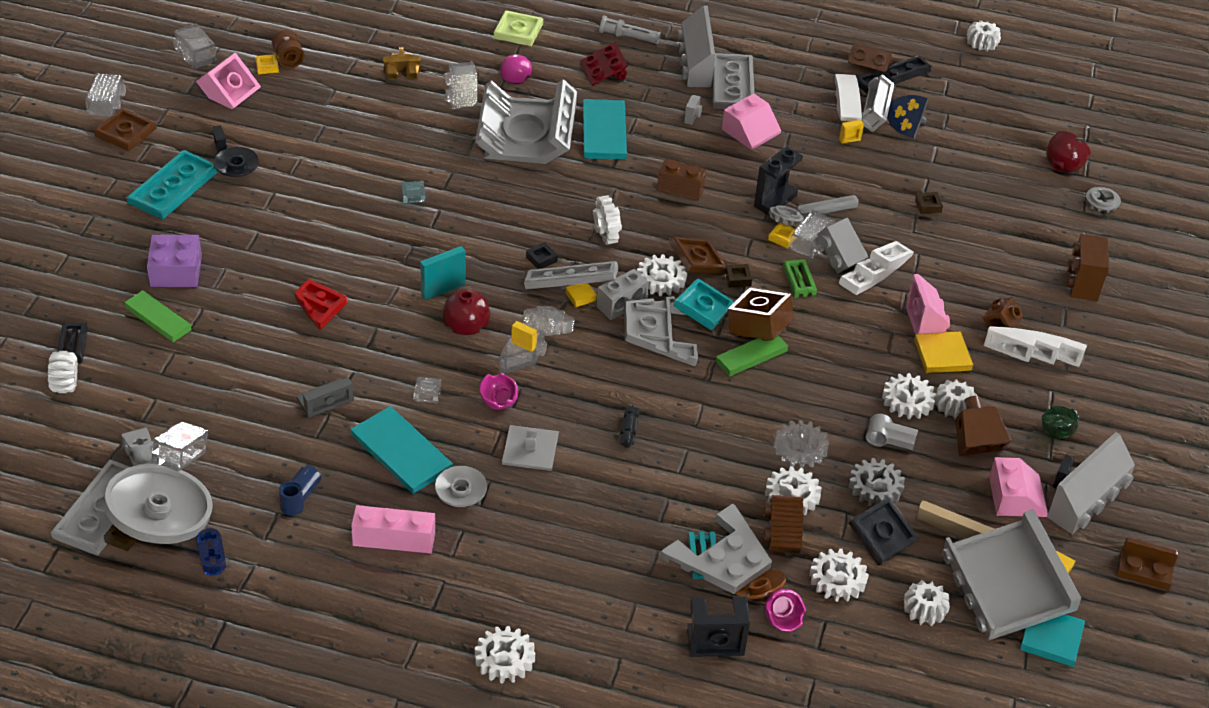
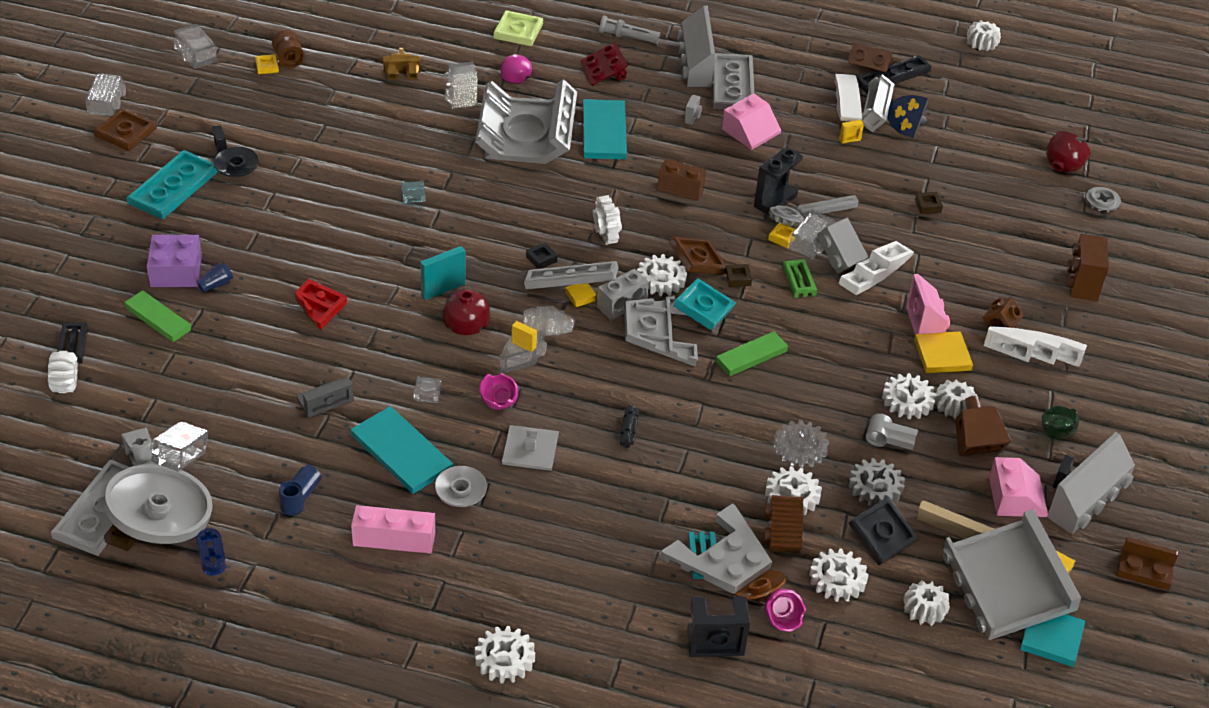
bright pink slope [196,53,261,109] -> none
reddish brown brick [728,288,794,341] -> none
none -> dark blue cone [196,262,233,293]

